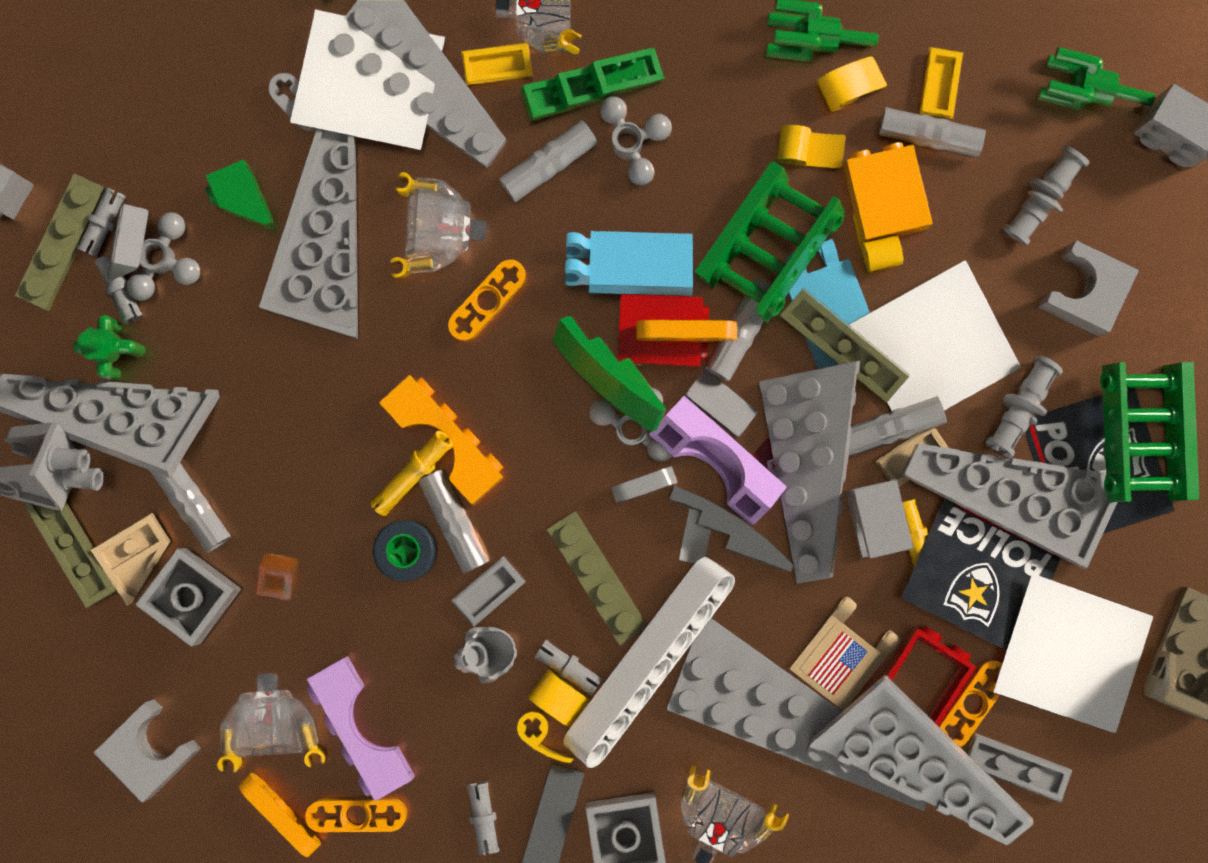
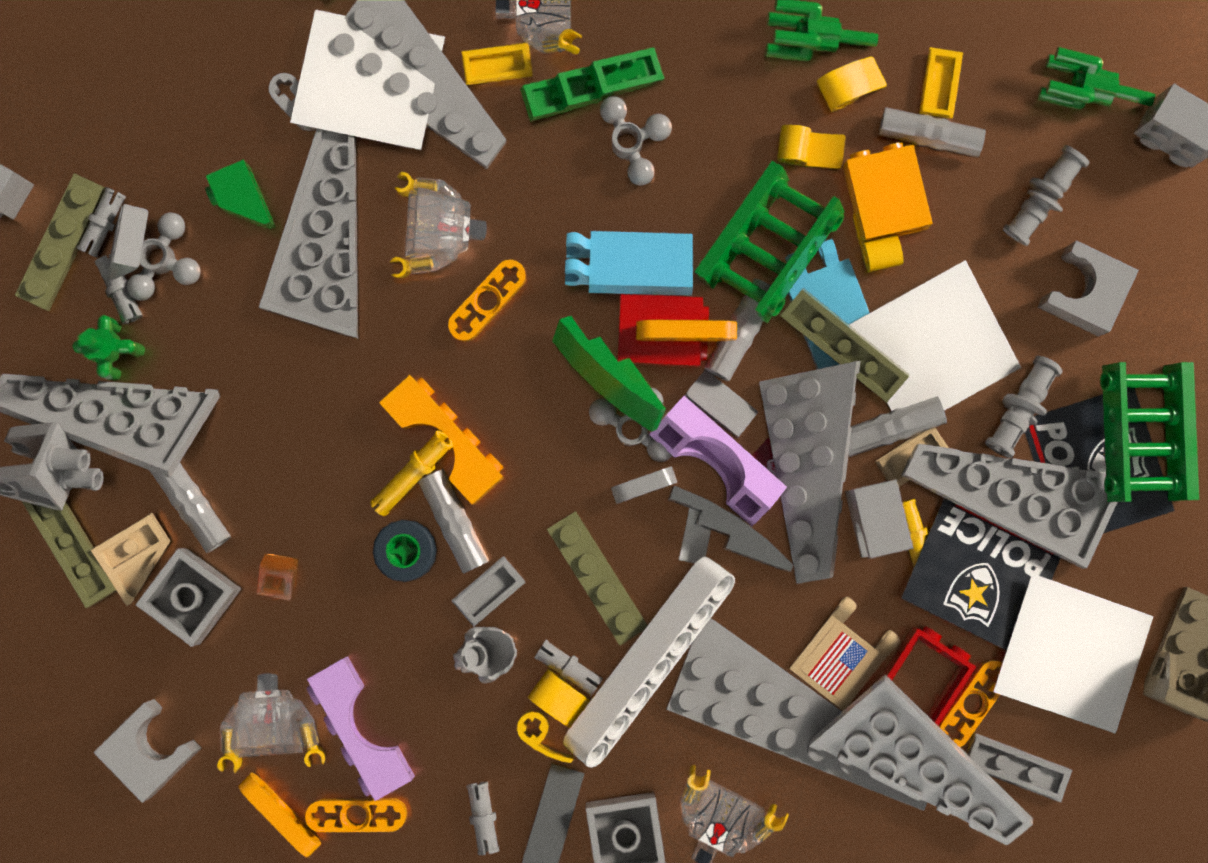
light grey axle [499,120,598,202] -> none

